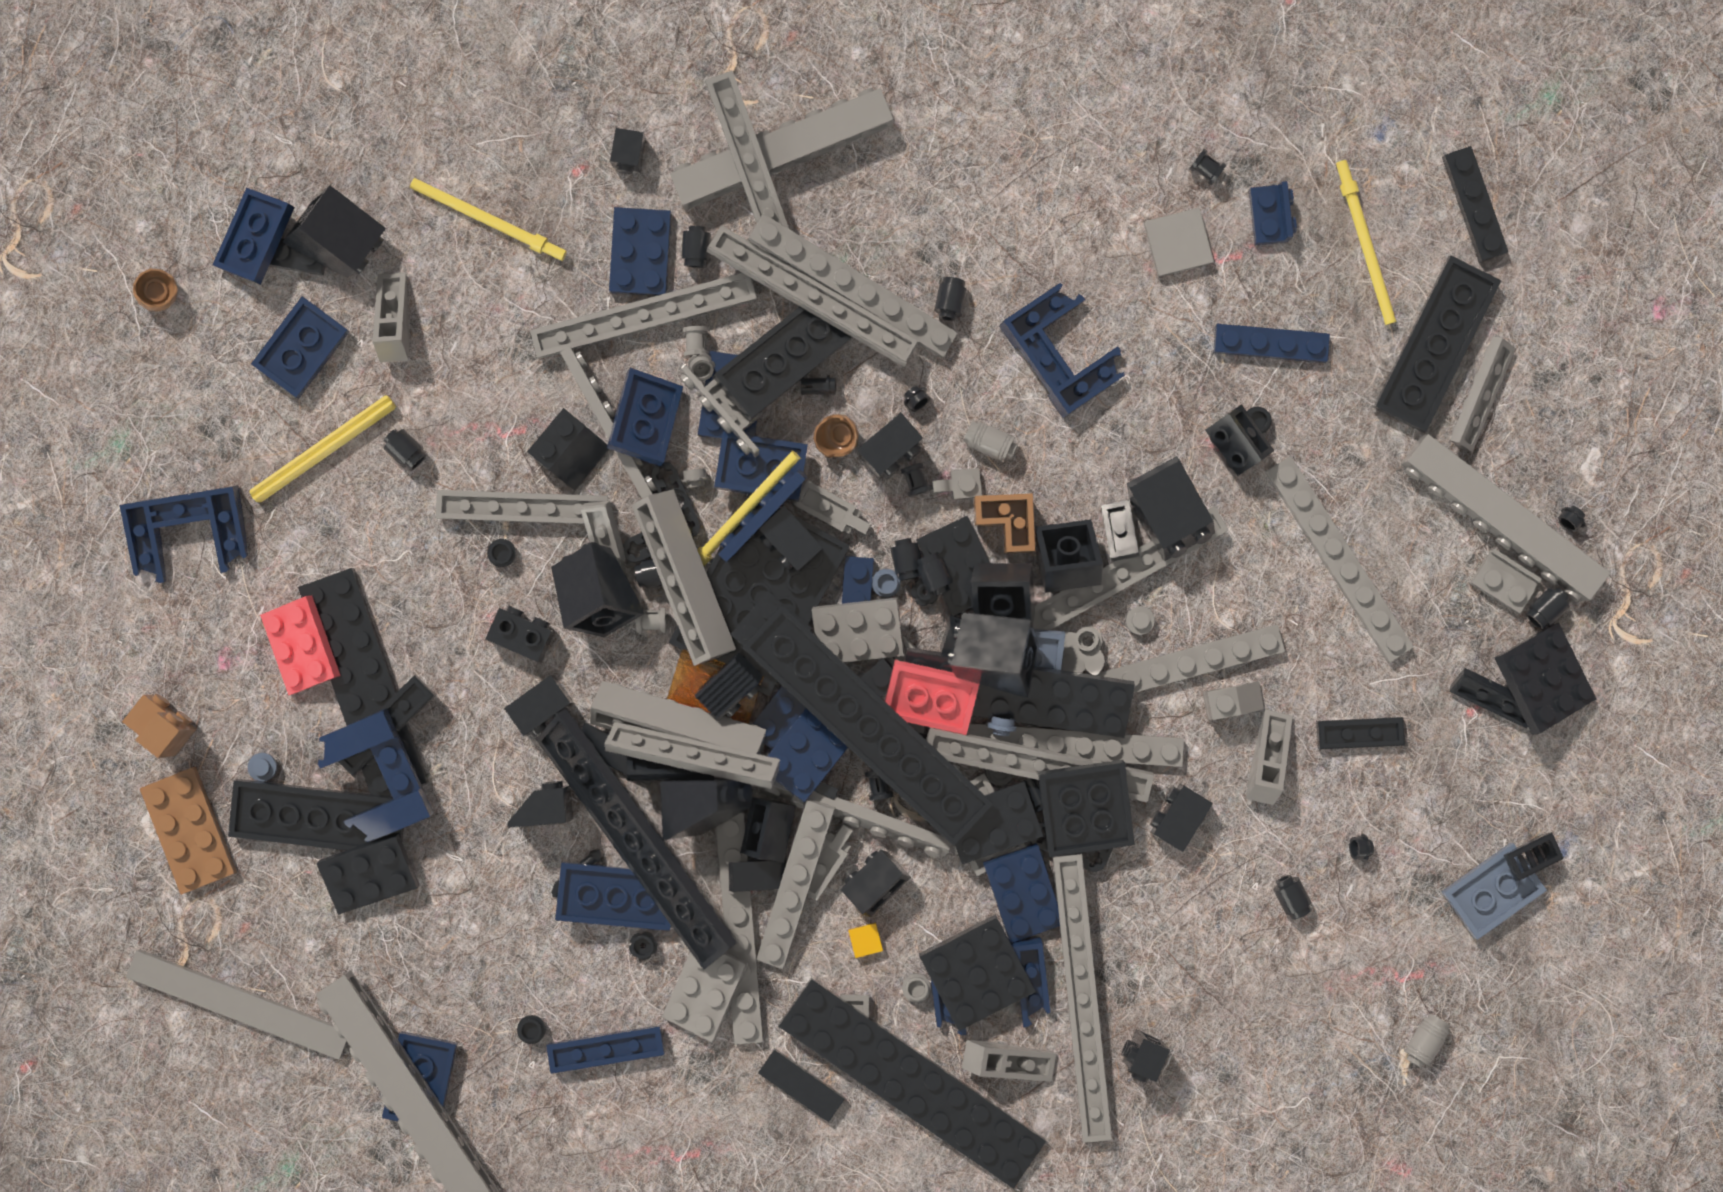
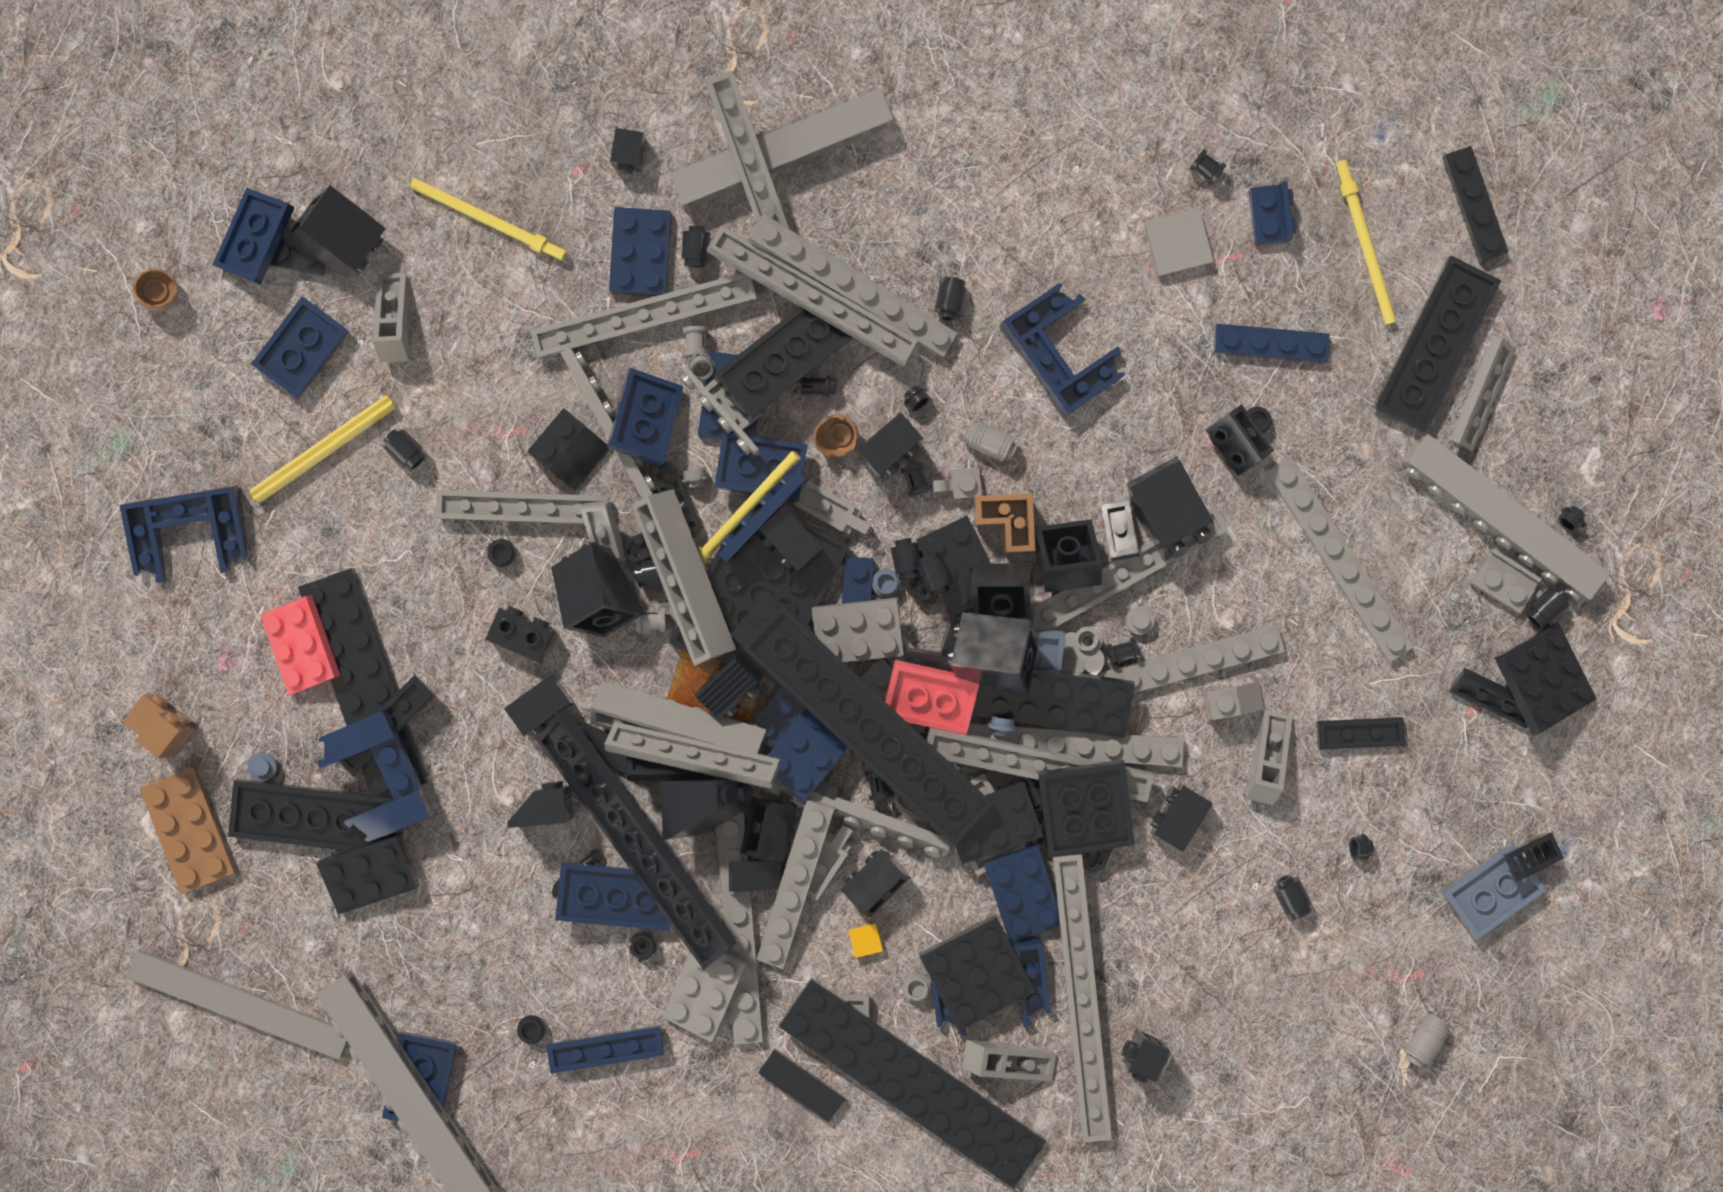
none -> black bush [1106,637,1141,669]

